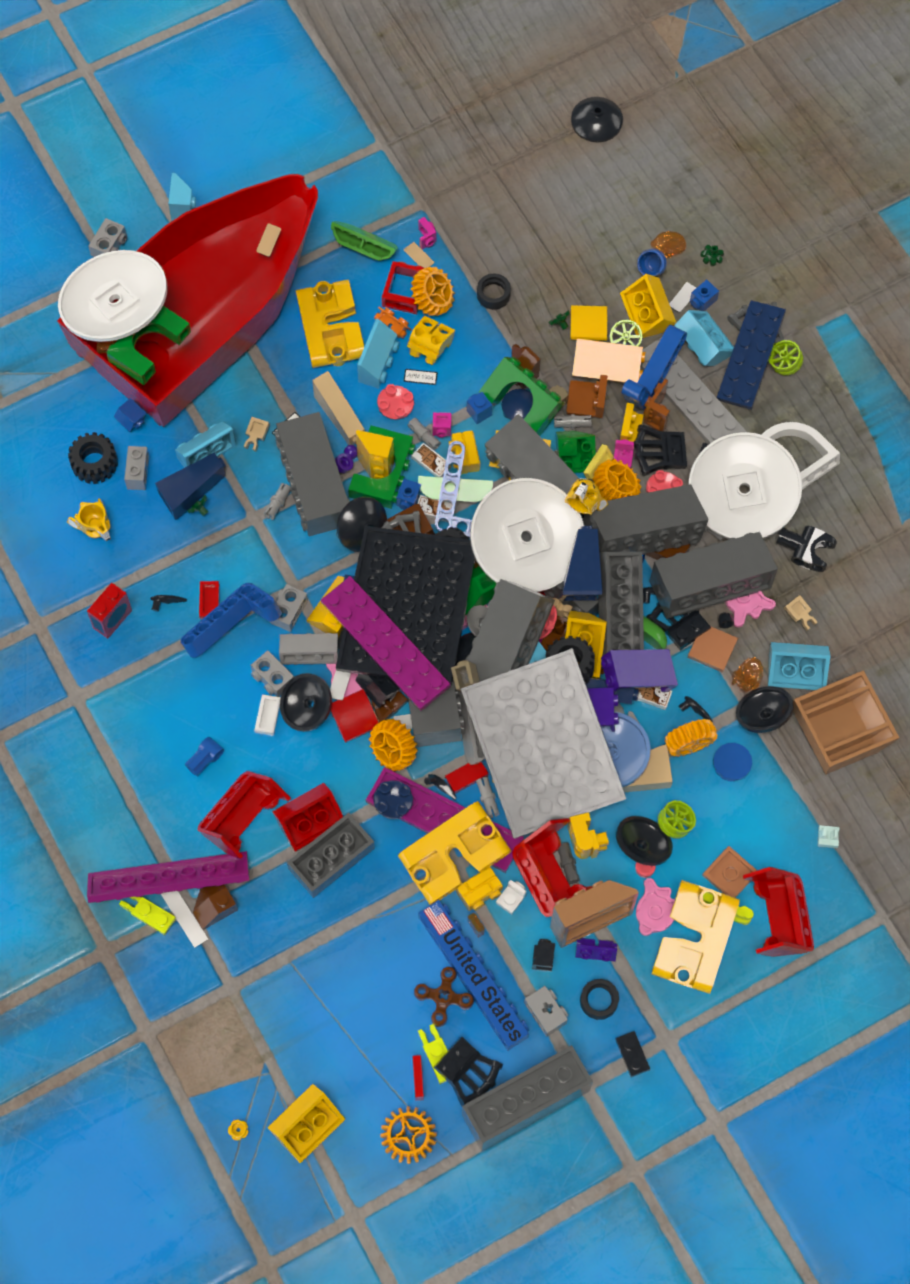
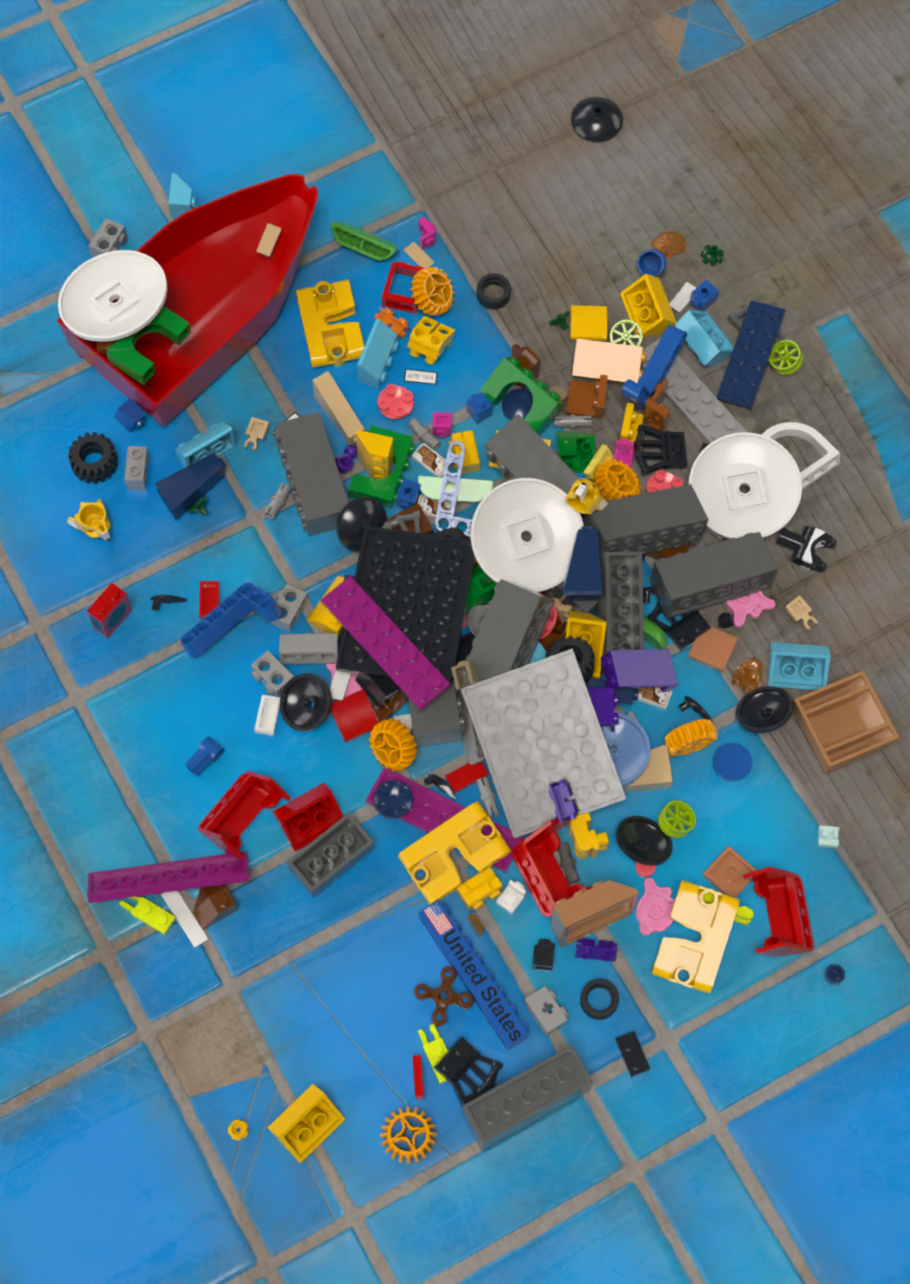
none -> dark purple hinge [548,780,578,823]
none -> dark blue tile [825,965,845,985]

